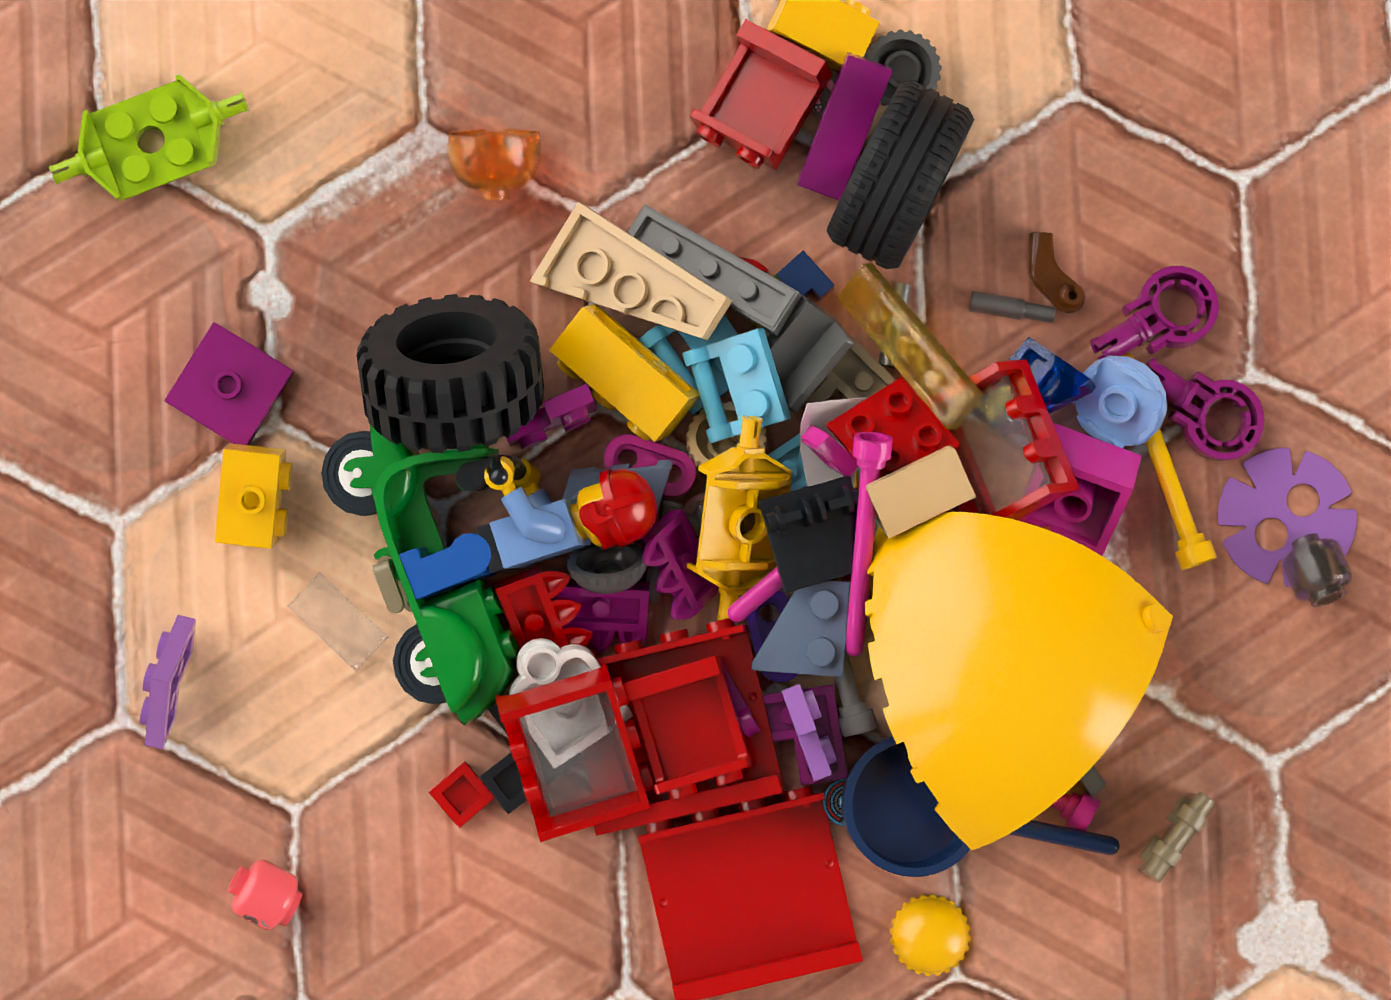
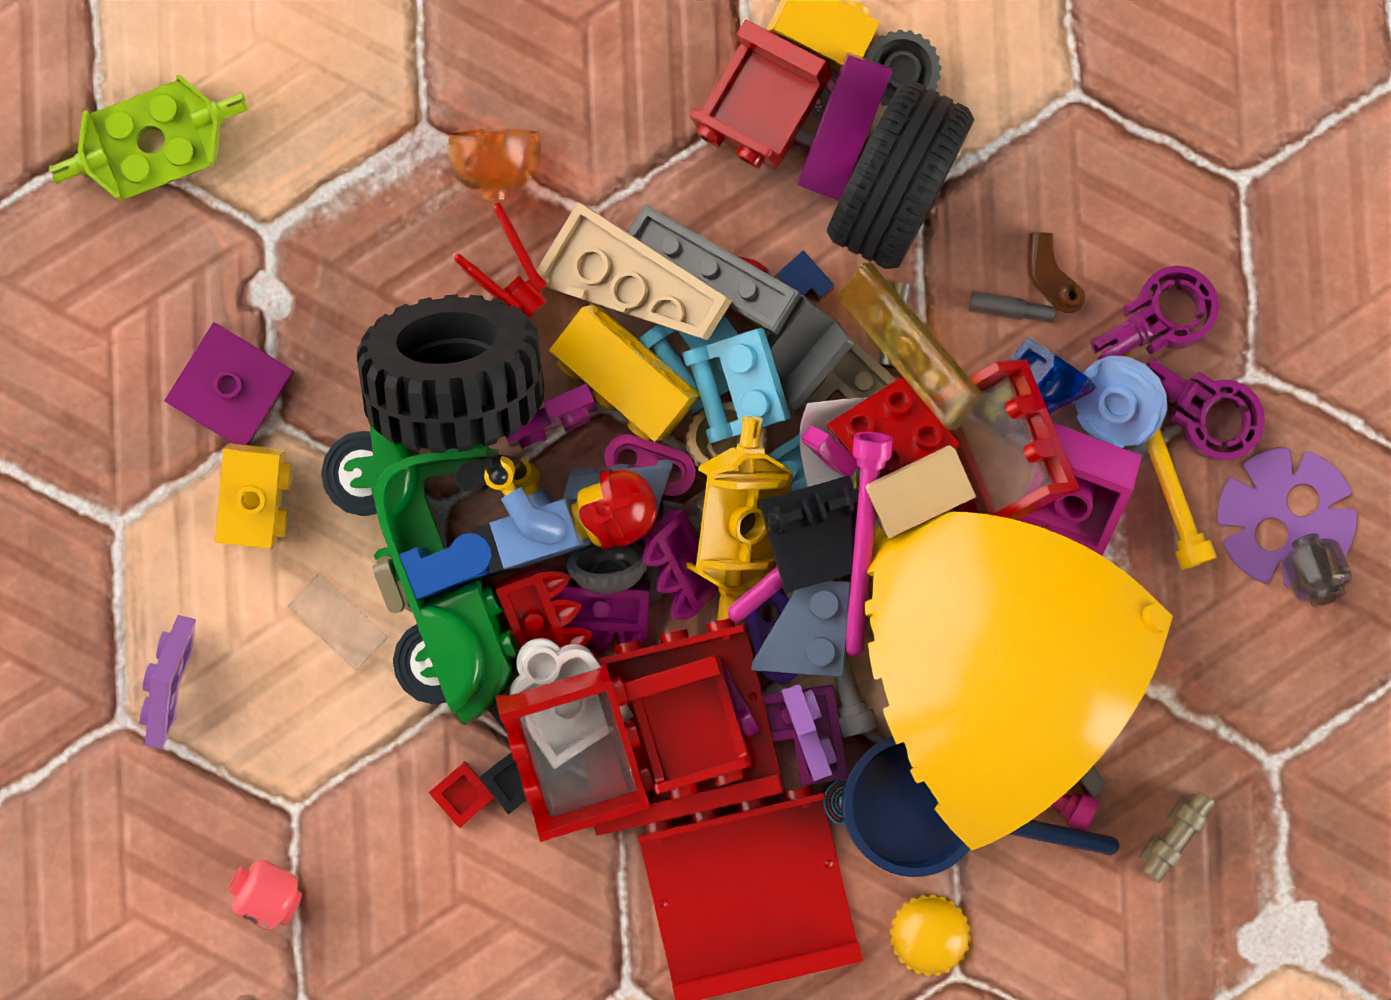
none -> red plant [454,203,548,318]

